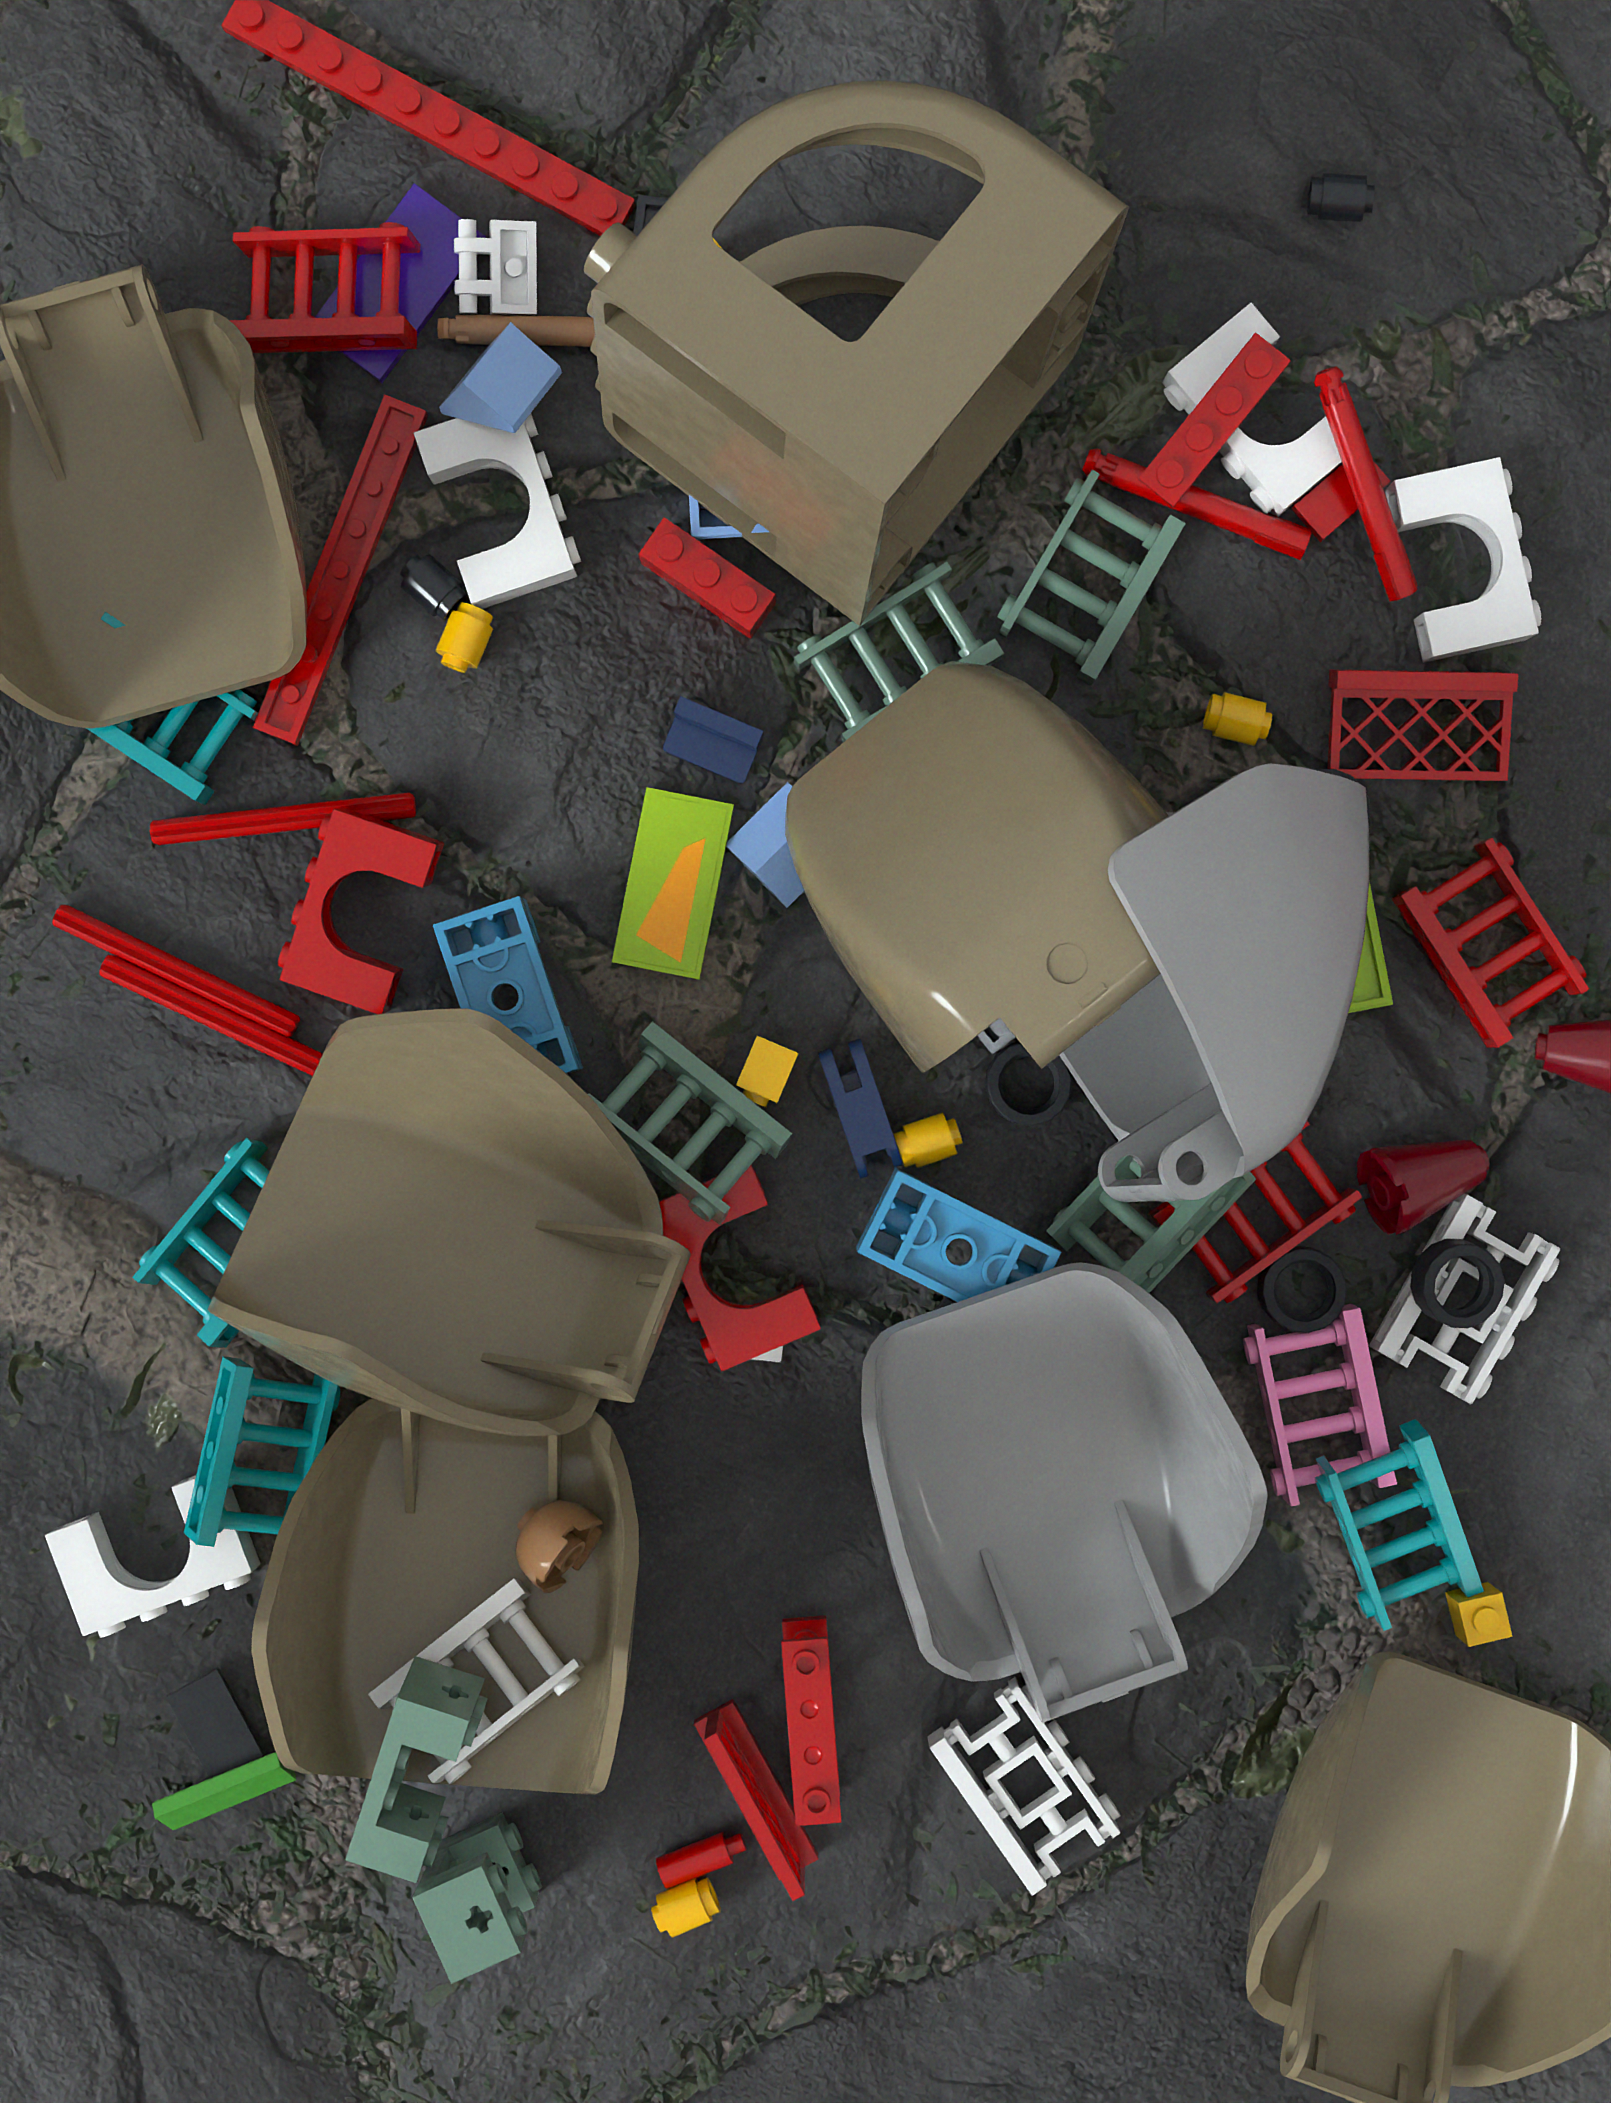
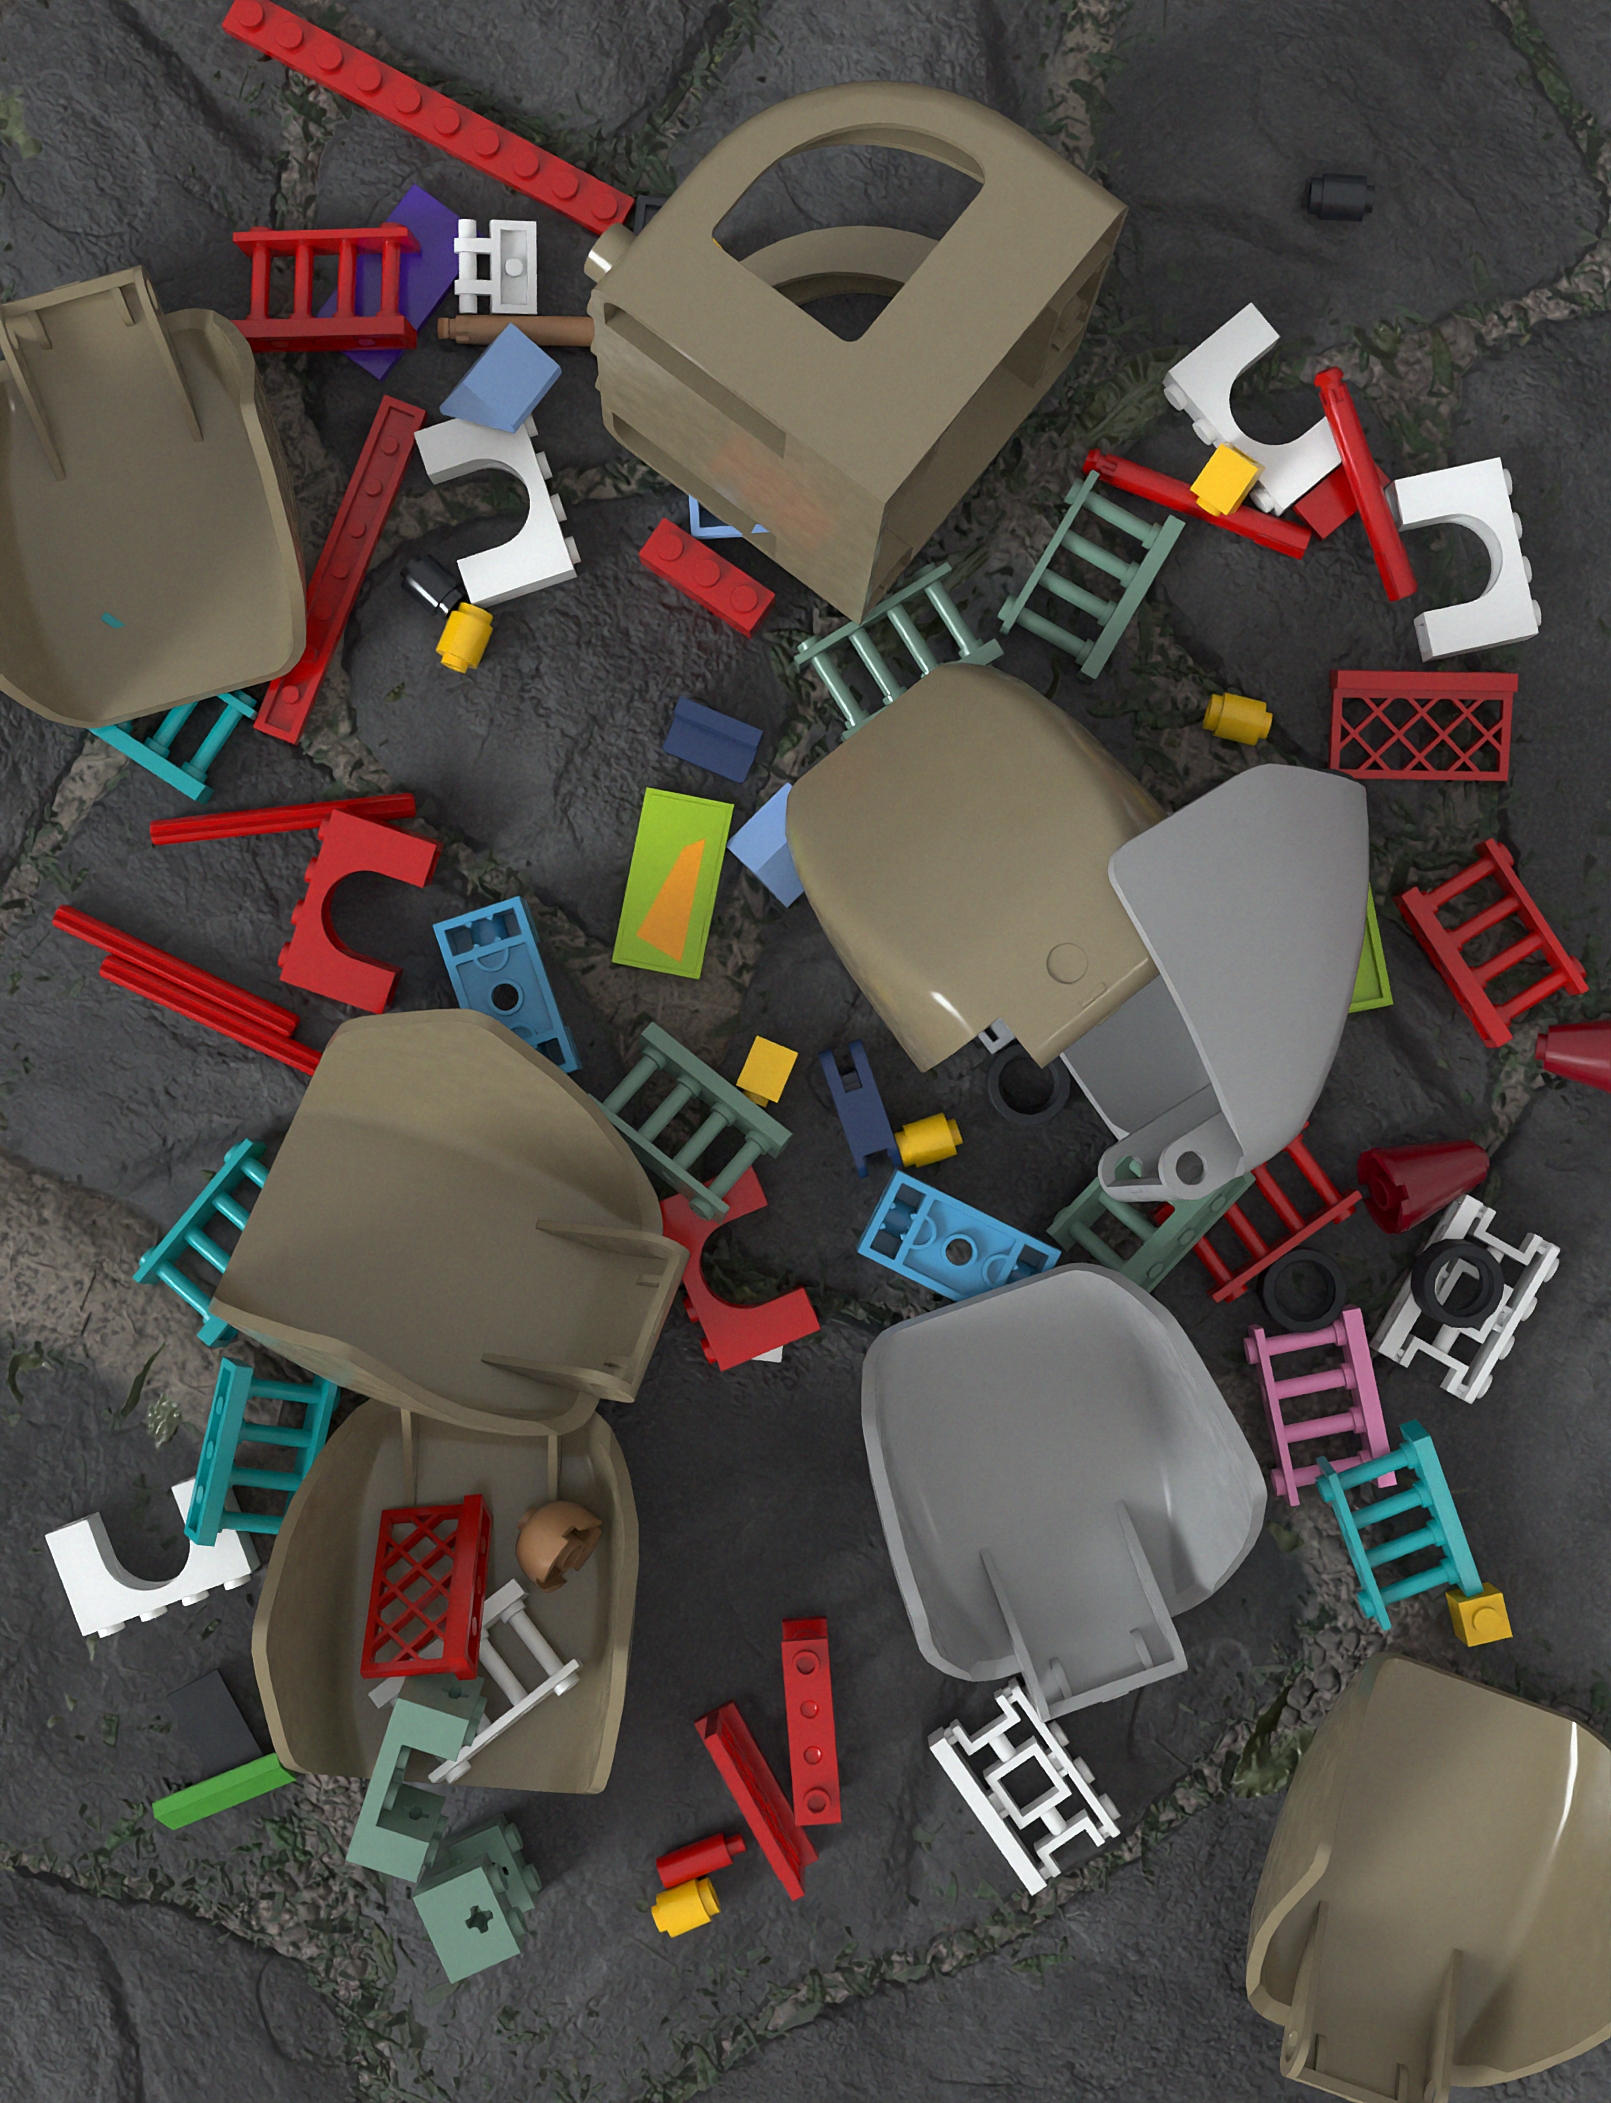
red plate [1138,332,1291,508] -> none
none -> red fence [360,1494,493,1681]
none -> yellow brick [1190,442,1266,517]

